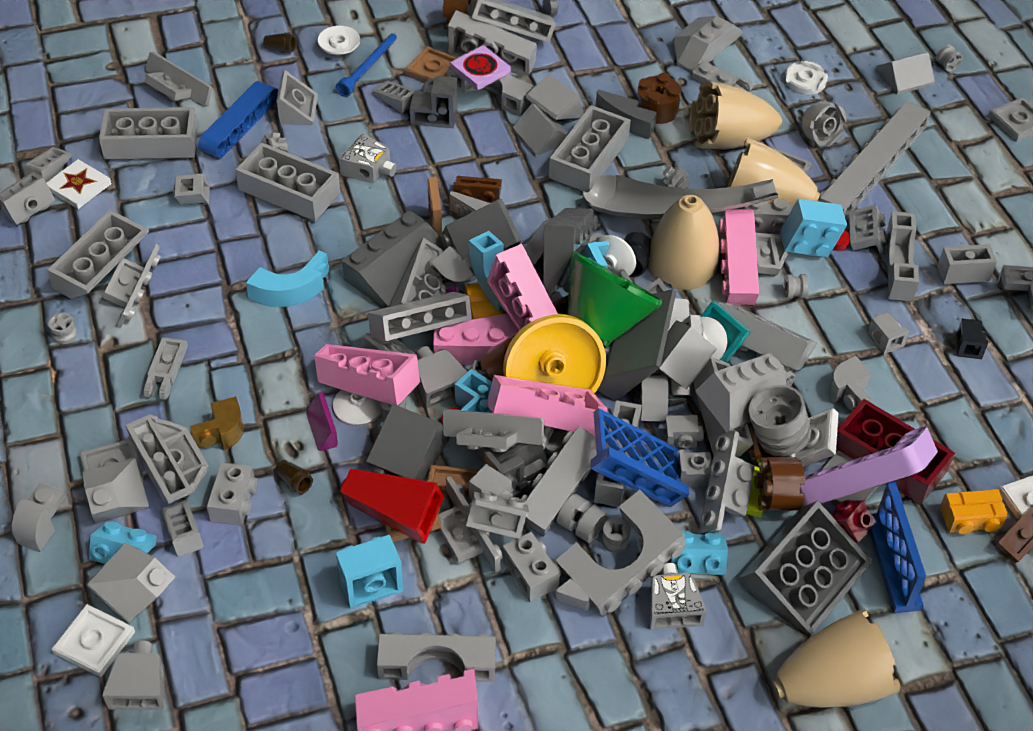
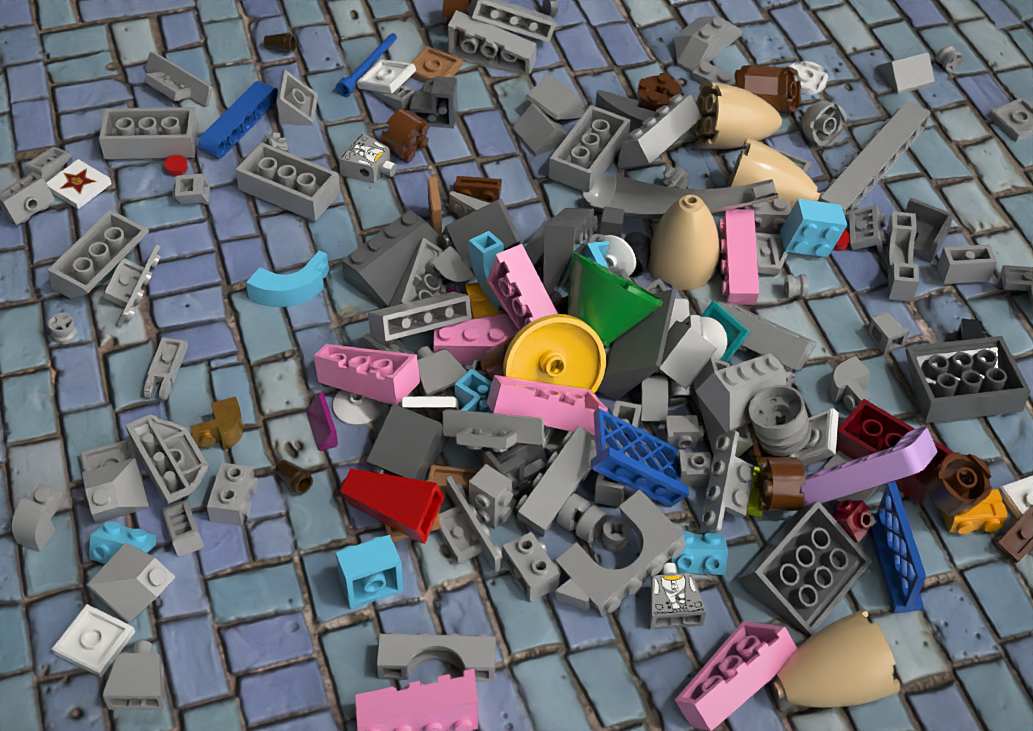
white dish [318,26,360,55] -> none
light grey arch [447,55,534,116] -> none
lavender tile [450,45,511,90] -> none
light grey bracket [466,490,529,539] -> none
none -> red tile [164,155,188,176]
none -> white tile [357,59,416,94]
none -> reddish brown brick [380,108,430,163]
none -> white tile [402,397,458,411]
none -> dark grey piece [600,207,625,238]
none -> light grey slope [618,94,702,169]
none -> bright pink wedge [675,621,797,731]
none -> reddish brown brick [735,65,801,114]
none -> flat silver panel [905,198,954,263]
none -> dark grey slope [905,336,1030,423]
none -> reddish brown brick [924,452,992,517]

